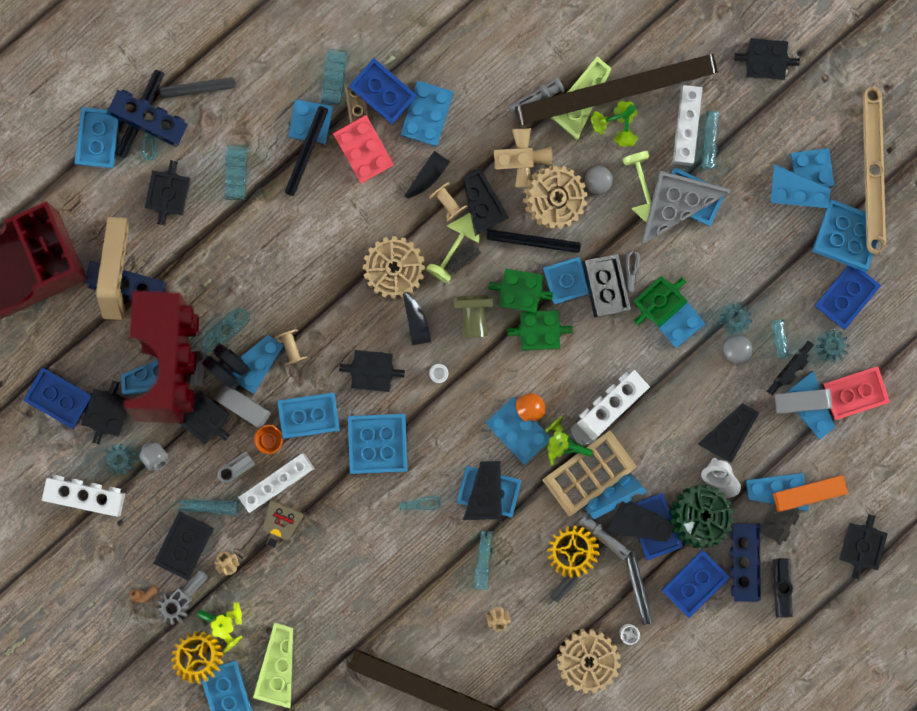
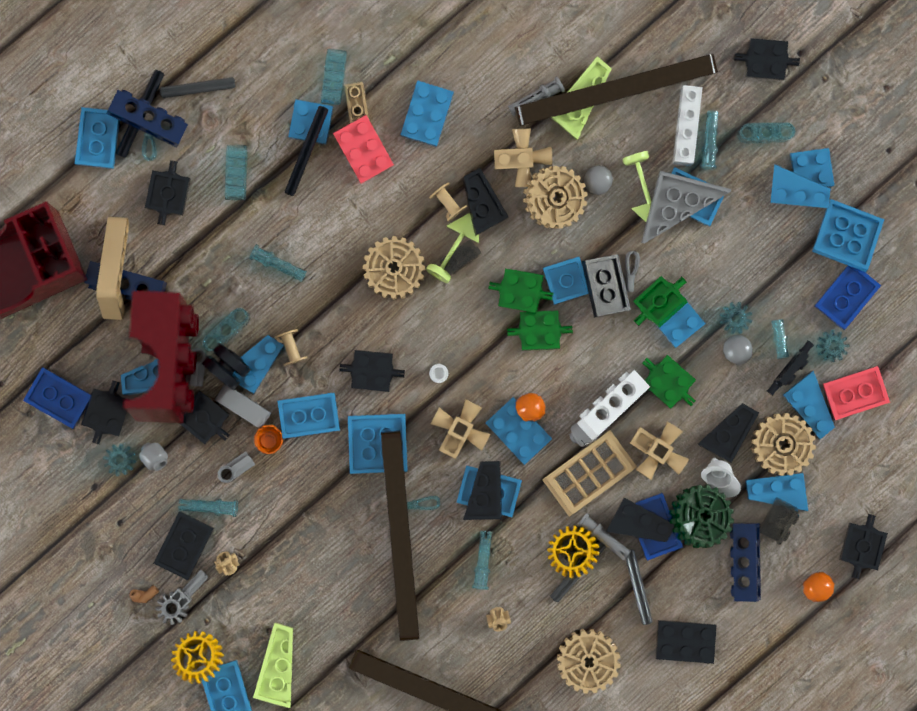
white brick [42,475,125,517] -> none
neon yellow plant [197,602,243,653] -> none
white brick [238,453,315,513] -> none
dark tan torso [263,500,305,548] -> none
blue plate [349,58,417,125] -> none
black piece [403,292,431,346] -> none
black piece [405,151,450,199] -> none
olive plant [454,294,493,338] -> none
black axle [486,229,581,253] -> none
lime plant [546,415,593,466] -> none
dark azure wing [584,473,647,519] -> none
lime plant [591,100,638,147] -> none
white wheel [619,624,640,645] -> none
blue plate [661,550,730,618] -> none
orange tile [772,475,848,512] -> none
black piece [773,558,793,618] -> none
light grey beam [775,389,832,414] -> none
tan beam [863,86,886,254] -> none
none -> clear light blue pin [249,244,307,282]
none -> dark brown beam [381,431,419,641]
none -> tan brick [431,399,490,459]
none -> tan brick [629,422,689,480]
none -> green plate [642,355,696,409]
none -> black plate [656,620,717,664]
none -> clear light blue beam [737,122,795,143]
none -> tan piece [751,413,816,476]
none -> orange hair [803,572,834,602]

